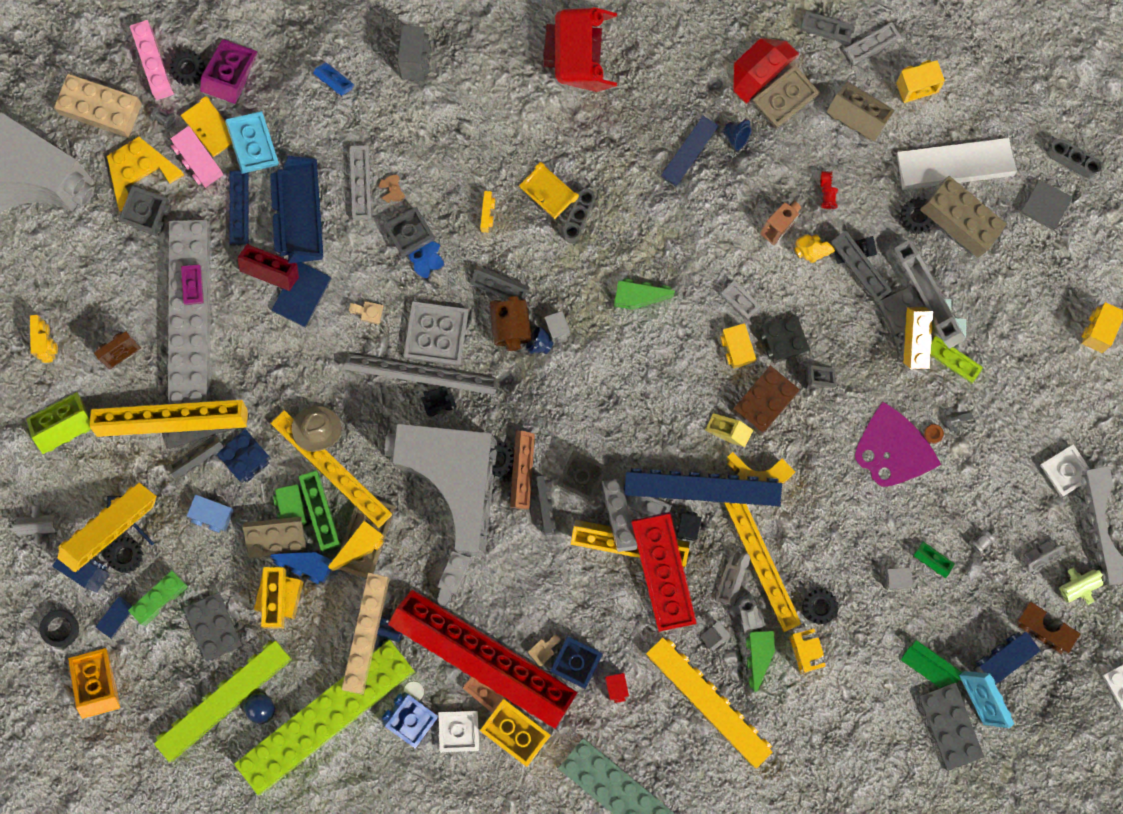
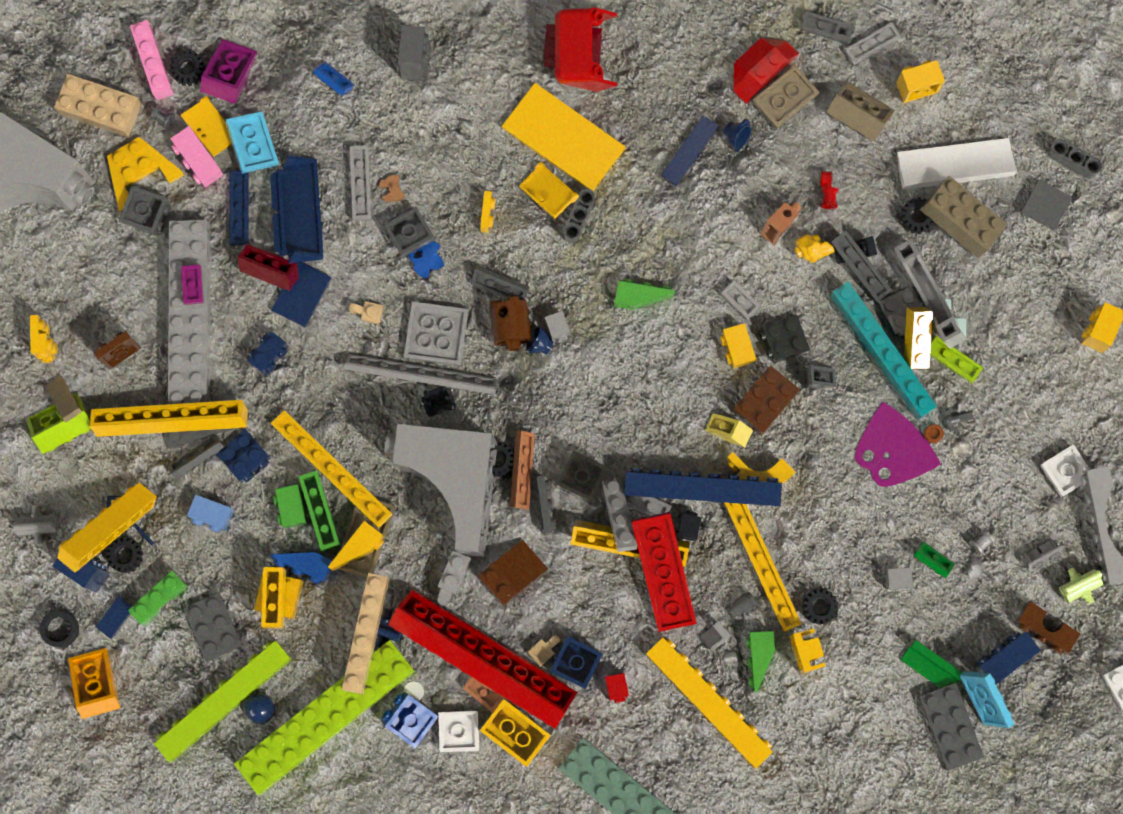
dark tan plate [243,517,307,558] -> none
dark tan hat [292,406,342,452] -> none
light grey hinge [715,551,750,606] -> none
light grey piece [739,599,764,634] -> none
none -> dark tan tile [45,376,82,423]
none -> dark blue brick [247,331,289,376]
none -> reddish brown slope [478,540,548,607]
none -> yellow tile [502,83,626,191]
none -> teal brick [830,281,937,420]

